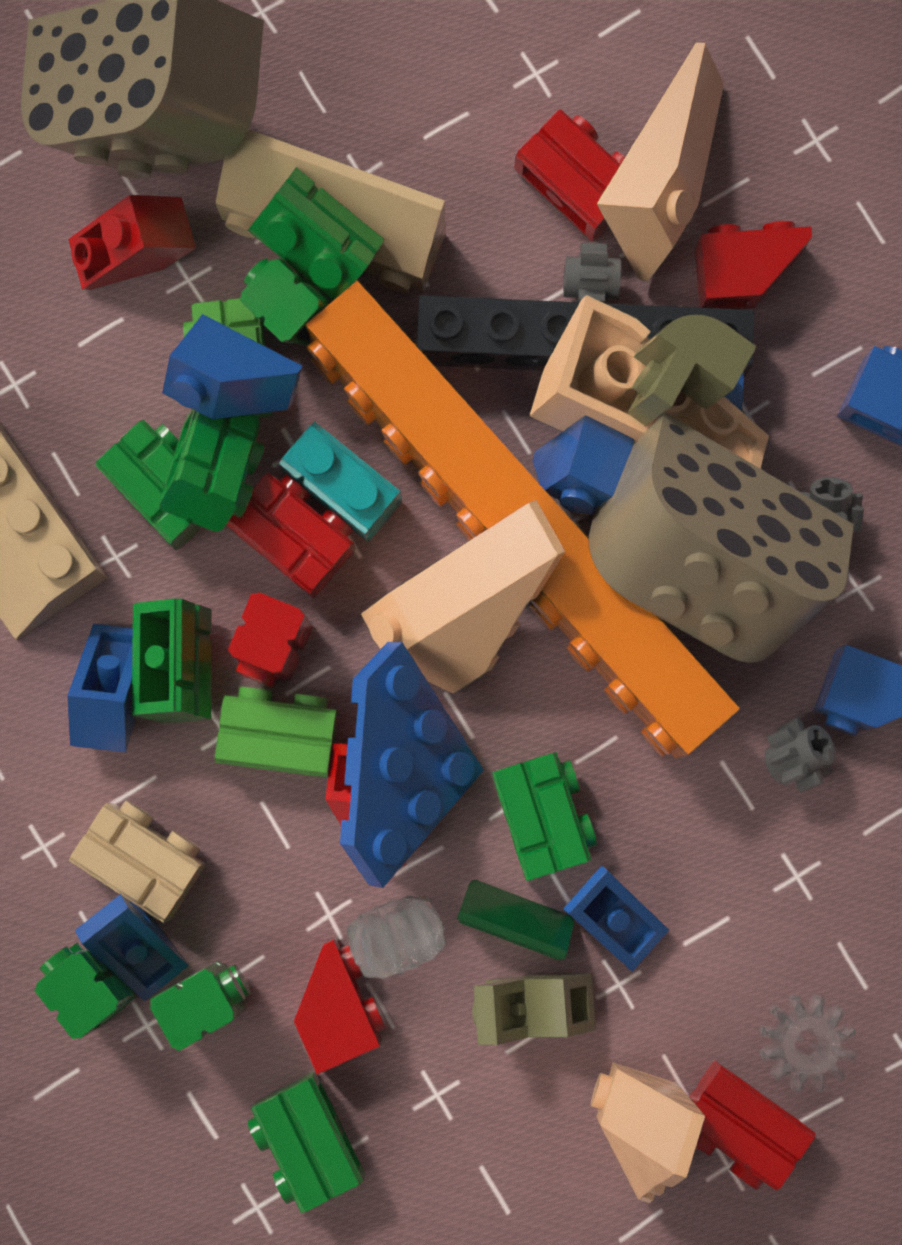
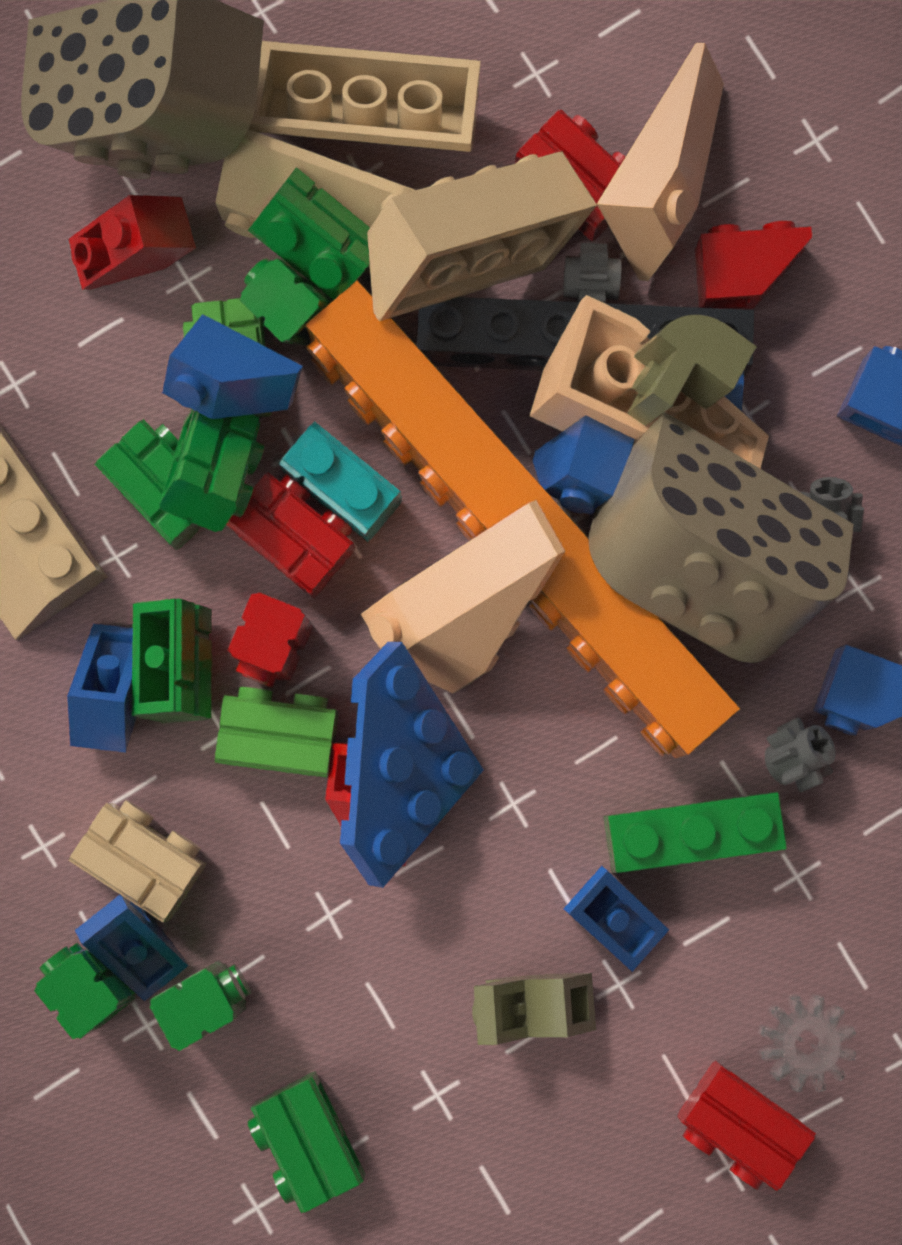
red slope [294,937,387,1075] -> none
clear gear [346,895,447,979] -> none
dark green slope [457,880,574,961] -> none
green brick [491,752,598,881] -> none
light nougat wedge [591,1062,705,1203] -> none
none -> tan slope [249,41,481,152]
none -> tan slope [367,151,597,321]
none -> green brick [603,792,787,873]

